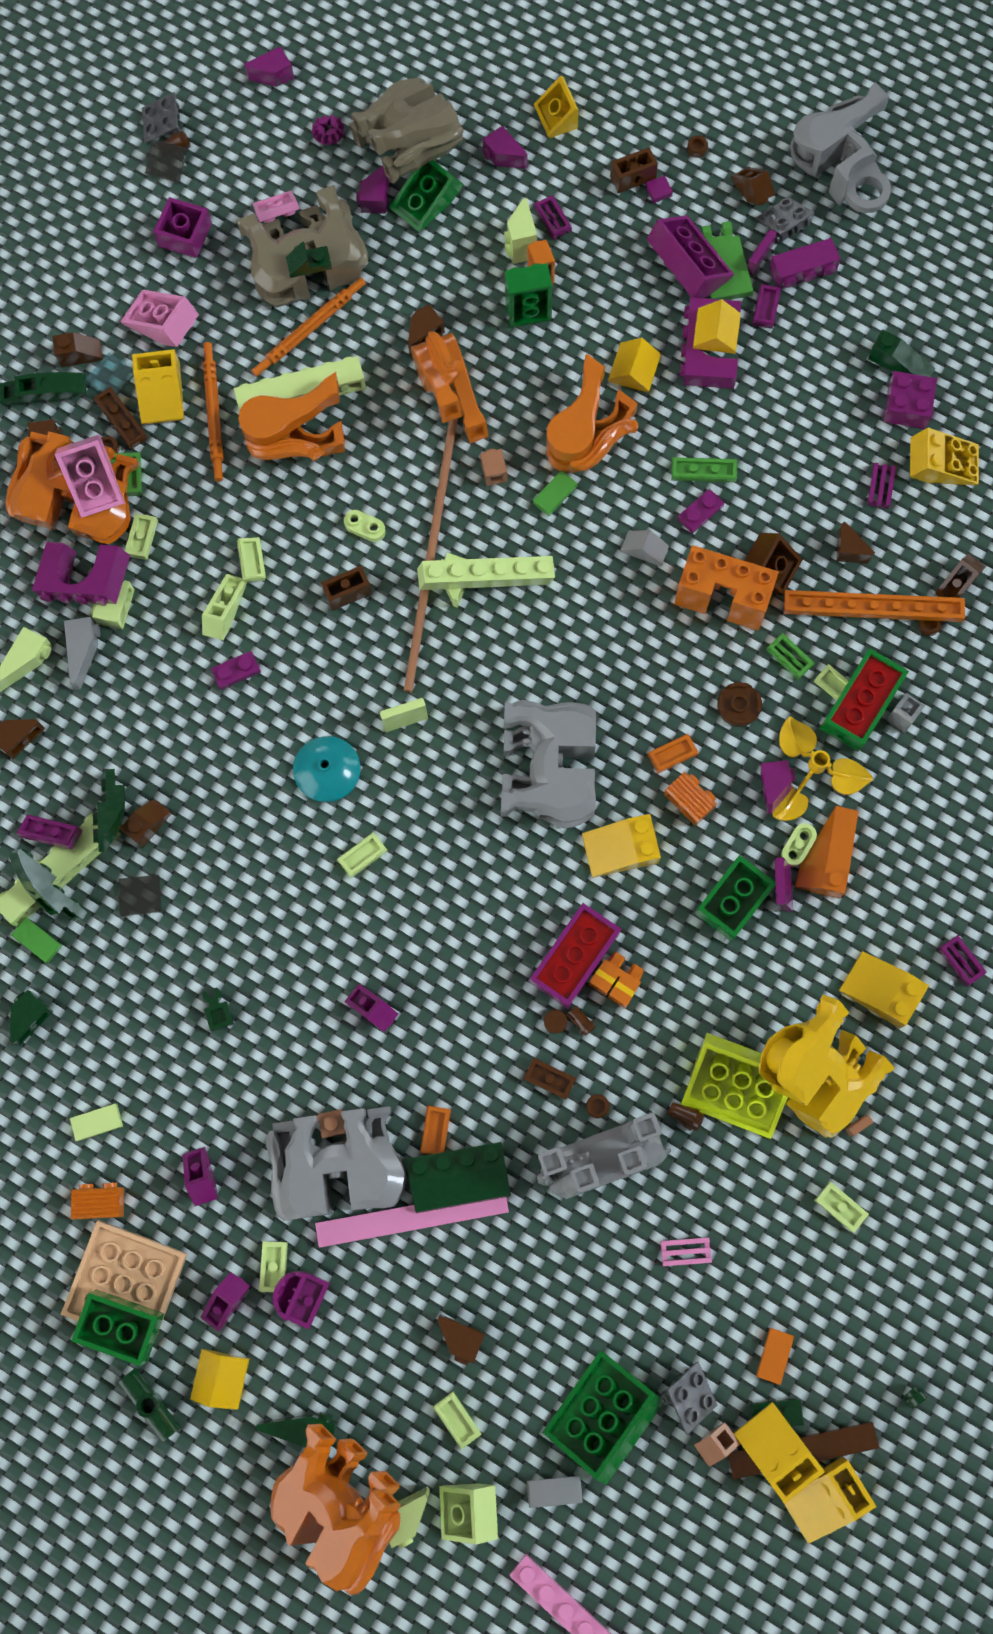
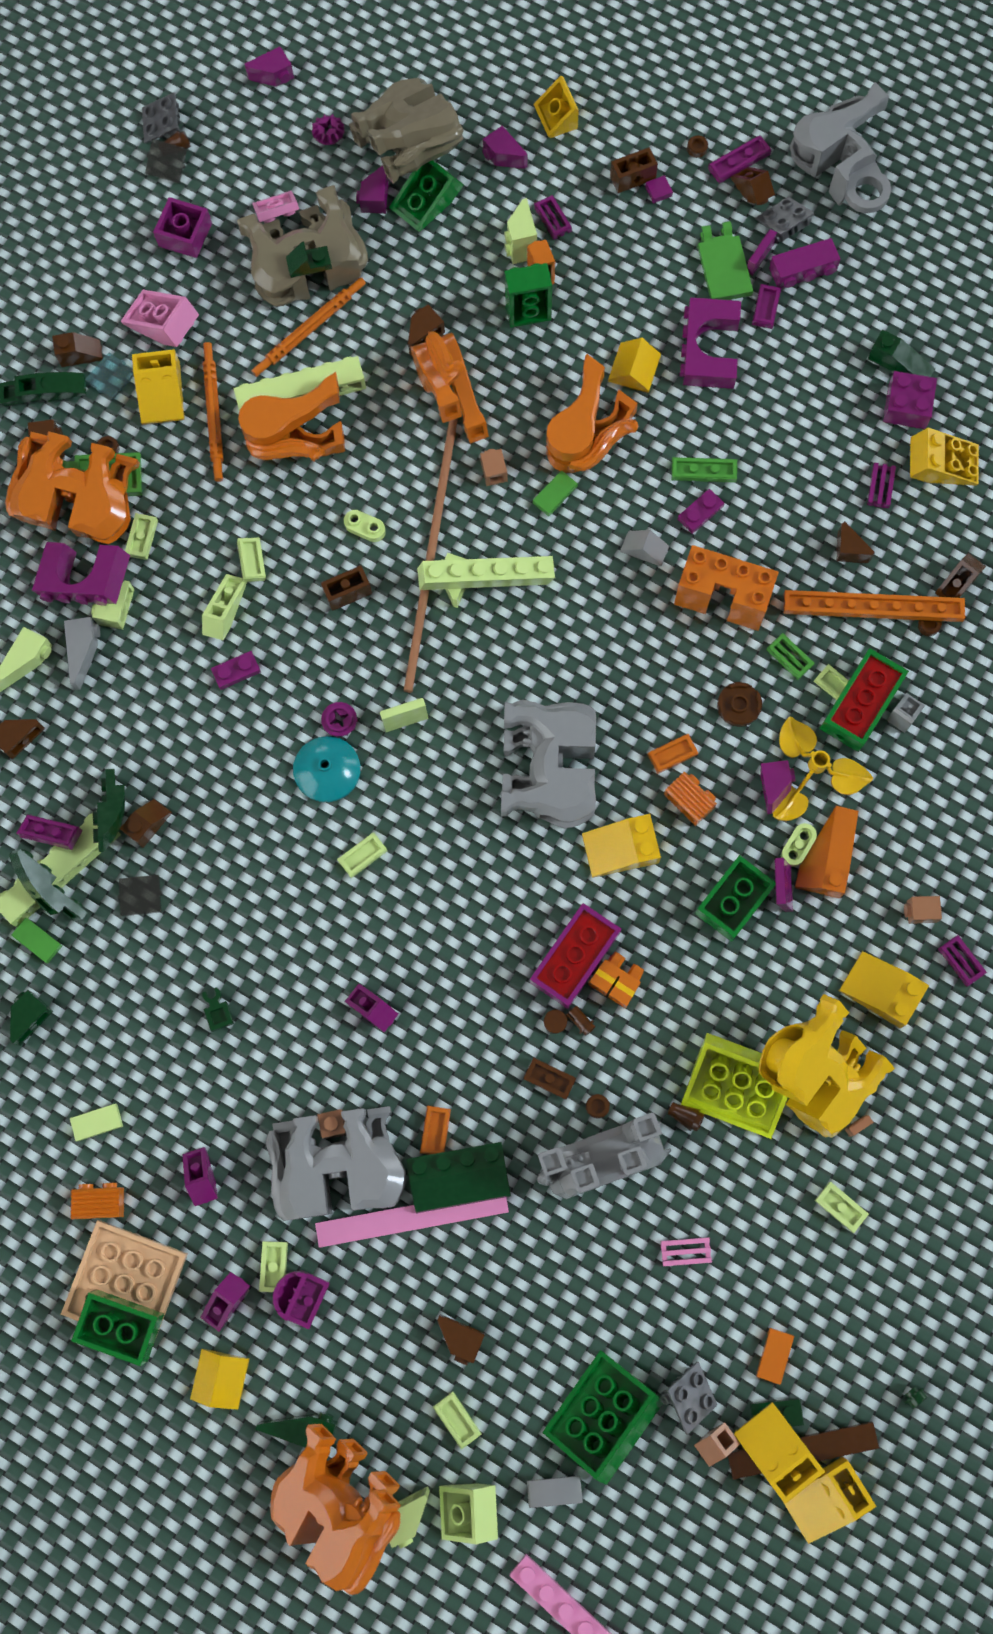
bright pink slope [55,434,124,517] -> none
reddish brown tile [93,387,148,450] -> none
dark green piece [118,1368,181,1442] -> none
magenta slope [646,215,734,298] -> none
yellow slope [693,299,741,354] -> none
reddish brown slope [745,532,803,596] -> none
none -> magenta gear [321,702,358,738]
none -> magenta tile [708,135,772,184]
none -> nougat brick [904,896,942,924]

